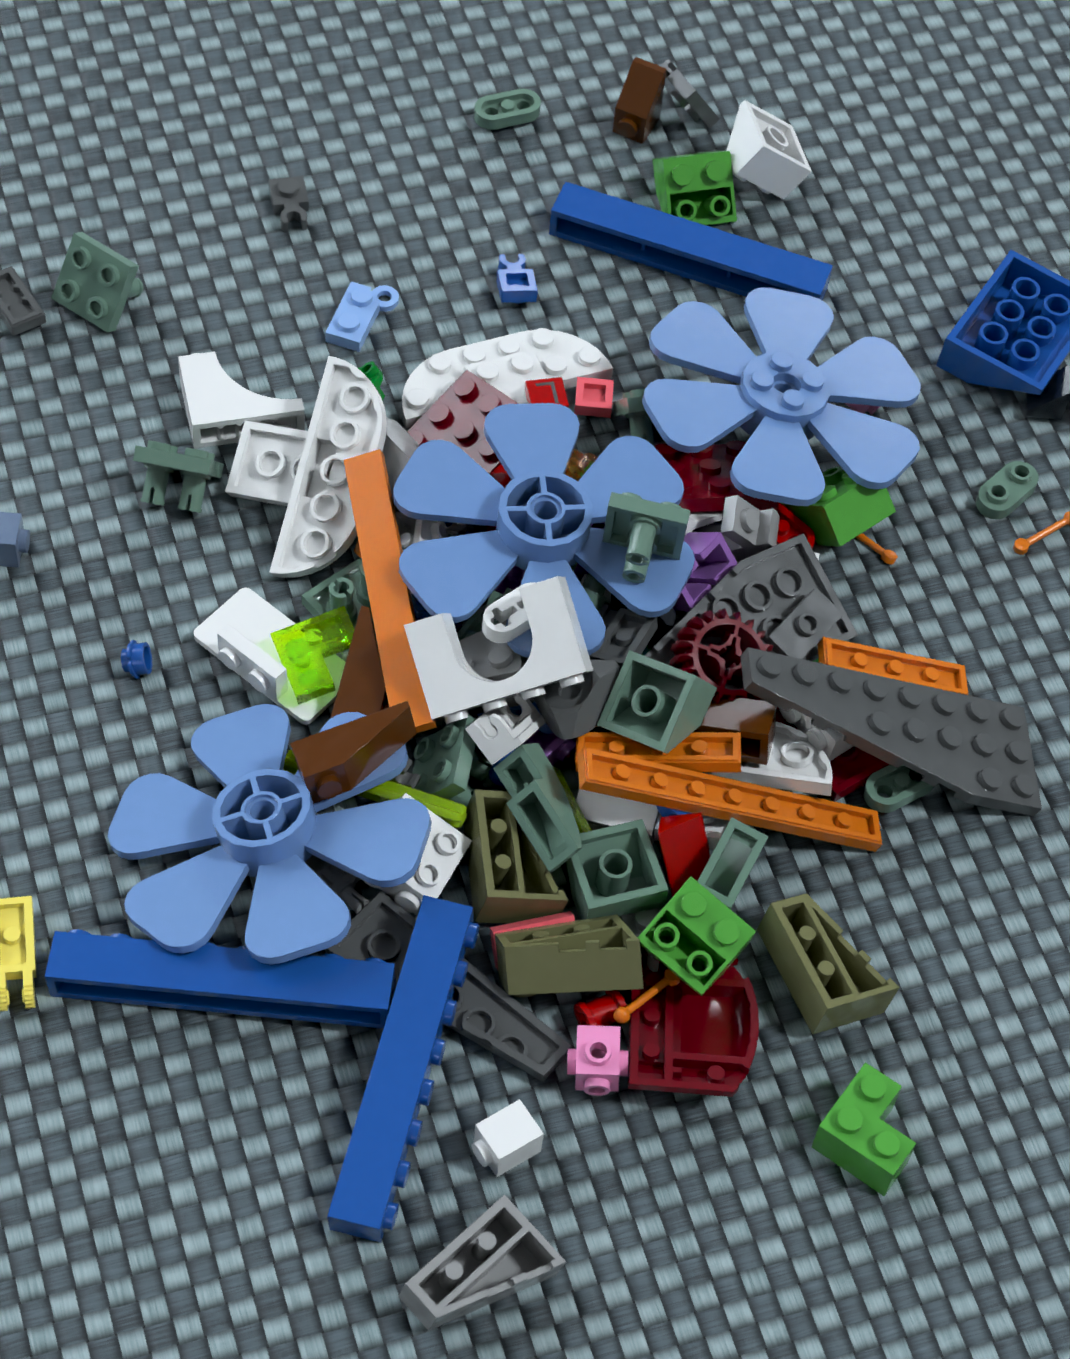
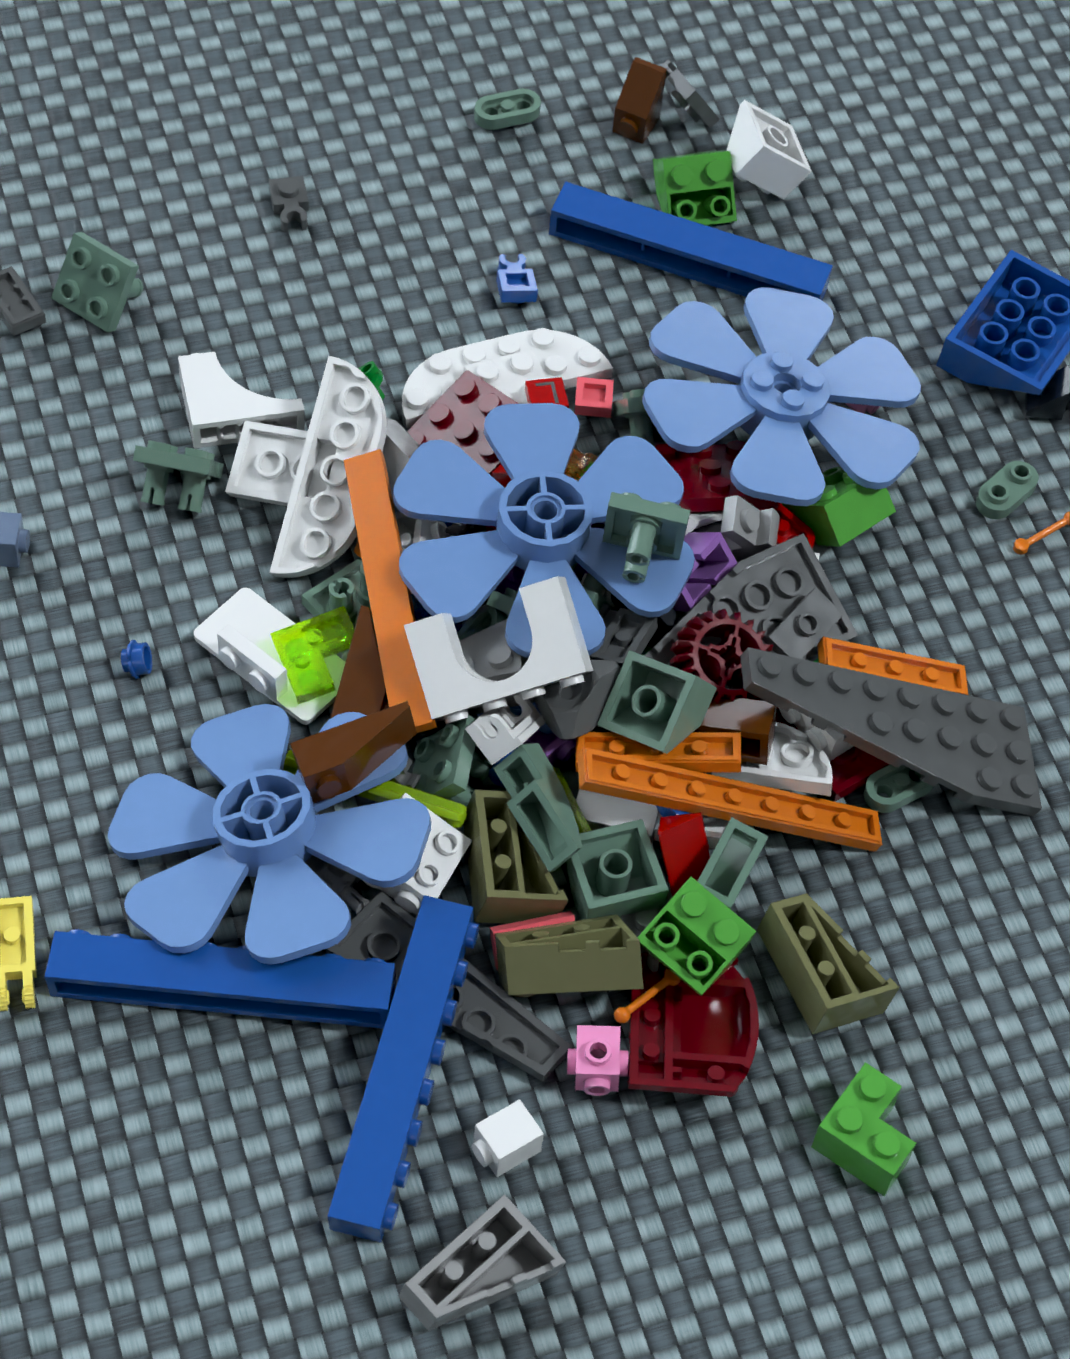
light blue hinge [325,281,399,352] -> none
white beam [482,582,535,643] -> none
red bush [574,990,629,1026] -> none
orange hinge [856,533,898,565] -> none

